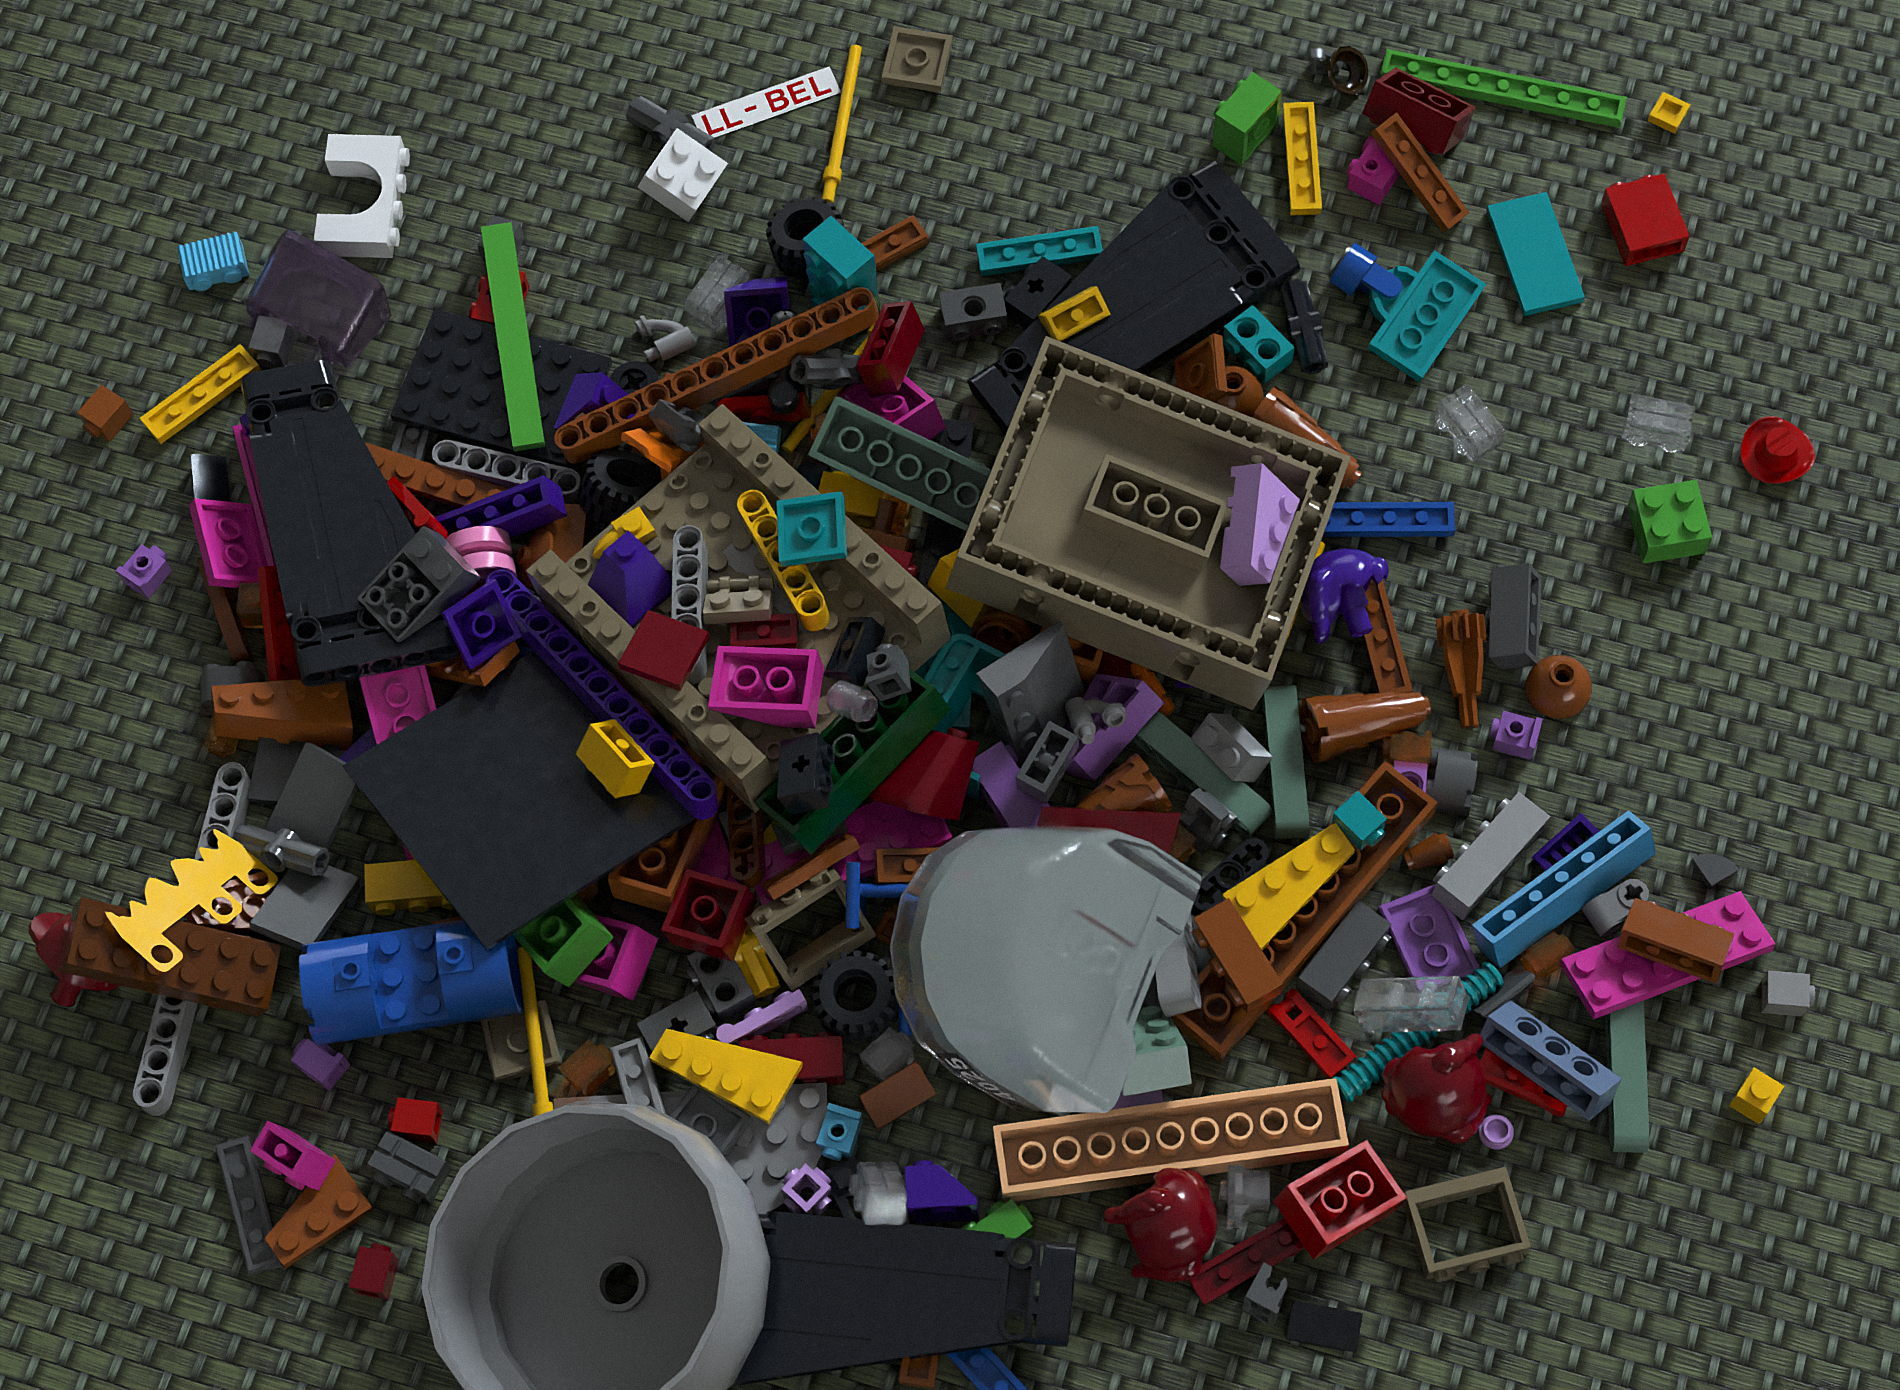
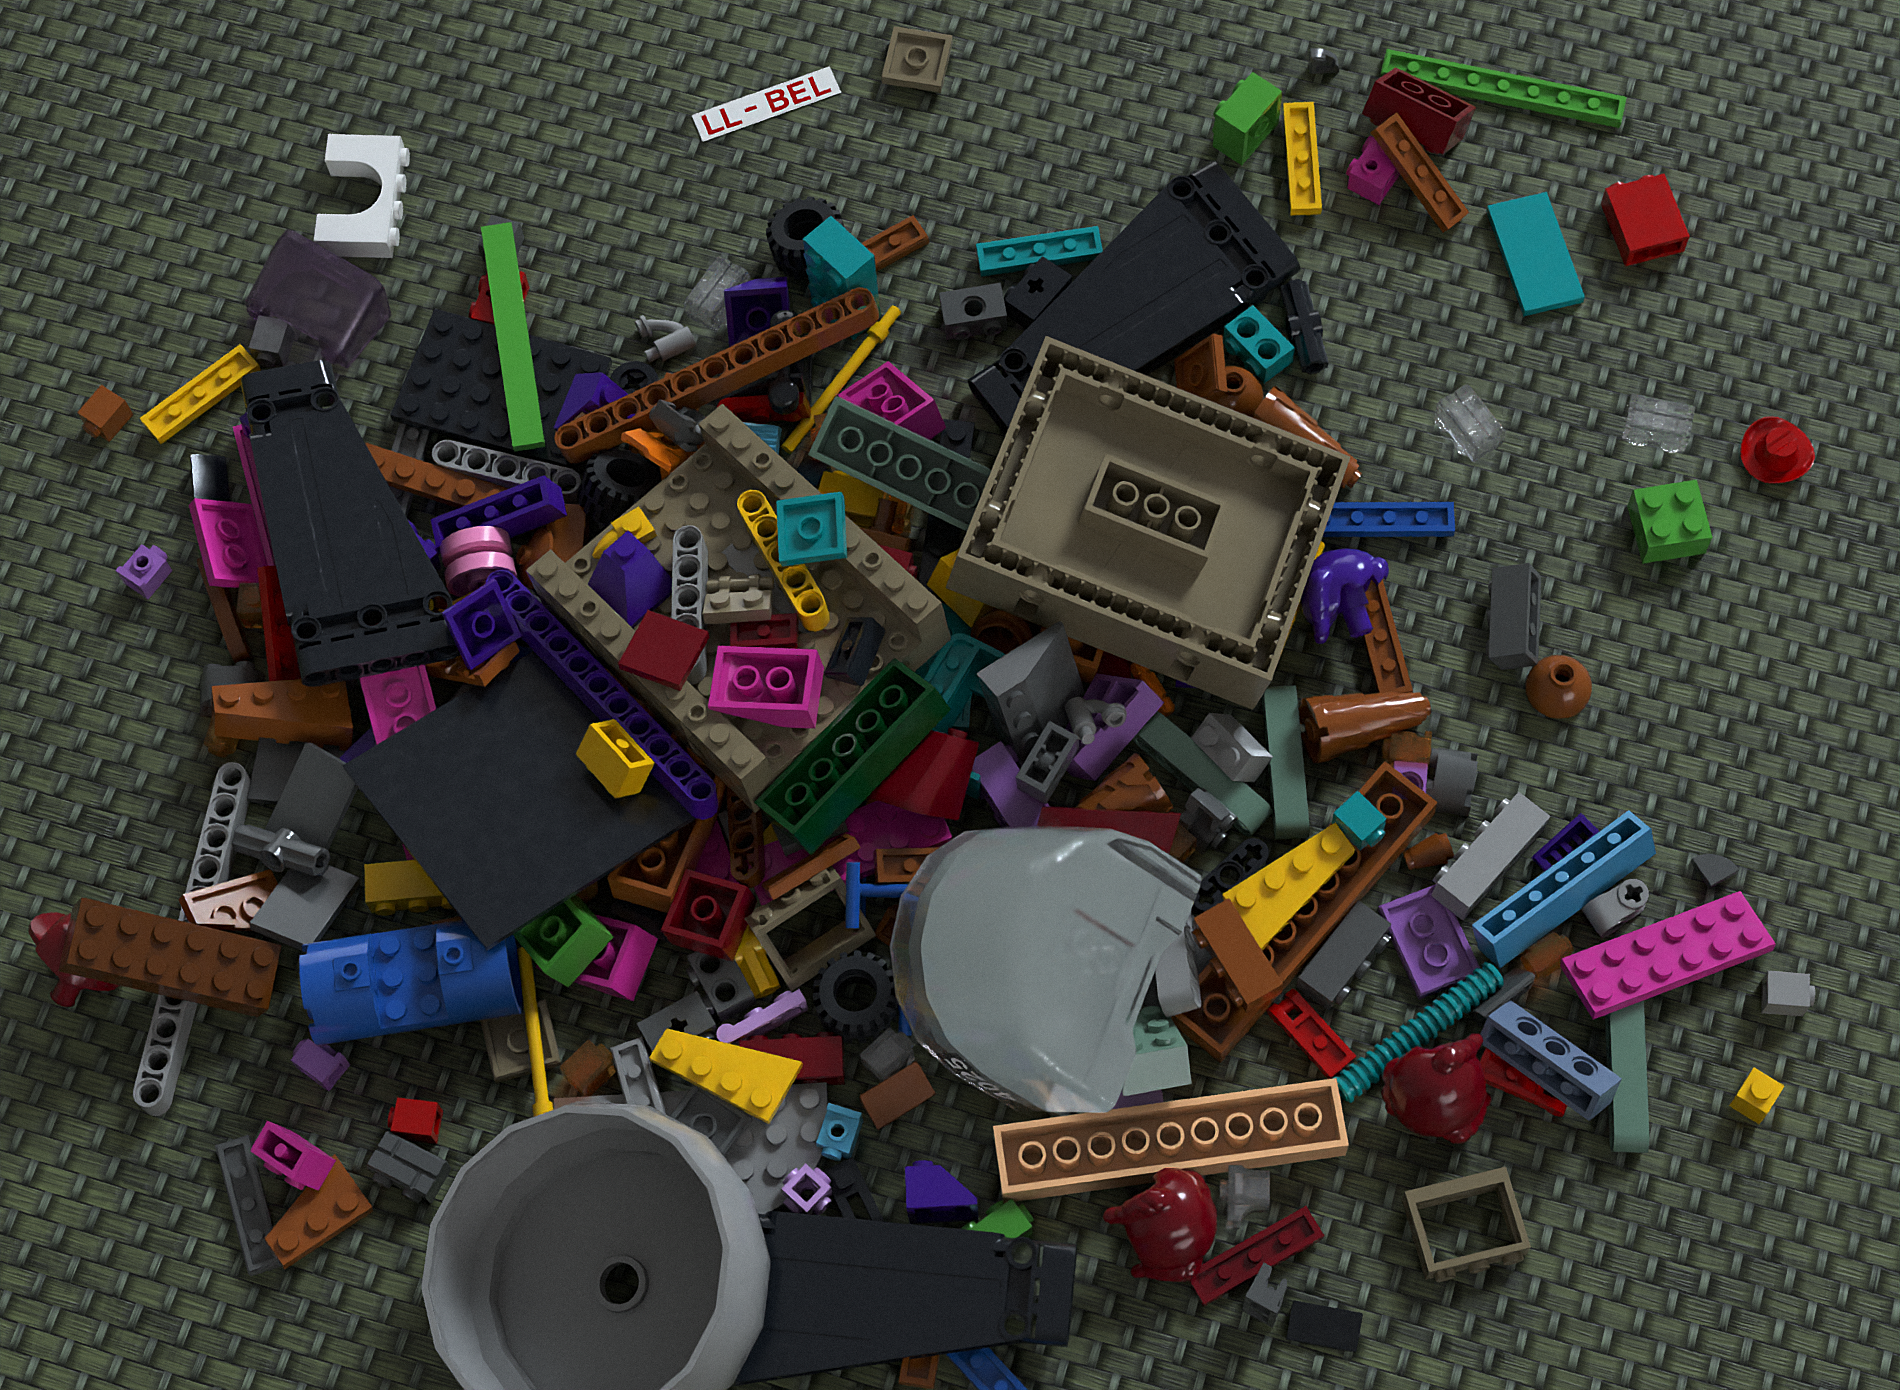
yellow piece [105,829,278,972] -> none
medium azure brick [177,231,250,291] -> none
dark red brick [348,1243,399,1301] -> none
dark grey slope [357,526,481,643] -> none
red plate [387,476,448,539] -> none
dark grey piece [626,96,715,152] -> none
white brick [638,128,728,222] -> none
black brick [777,732,835,815] -> none
dark grey piece [789,348,865,390] -> none
yellow bar [822,45,862,204] -> none
clear brick [827,680,878,722] -> none
clear brick [849,1162,907,1225] -> none
dark red brick [856,301,925,395] -> none
dark grey brick [866,644,911,701] -> none
yellow slope [1038,286,1110,342] -> none
lavender wedge [1220,463,1300,586] -> none
red brick [1273,1140,1407,1260] -> none
dark brown piece [1326,46,1368,96] -> none
teal plate [1328,243,1487,383] -> none
clear brick [1353,976,1469,1033] -> none
dark orange piece [1436,609,1487,729] -> none
lavender plate [1479,1115,1514,1150] -> none
medium lavender brick [1489,711,1543,760] -> none
dark orange brick [1617,898,1735,984] -> none
yellow plate [1648,92,1691,134] -> none

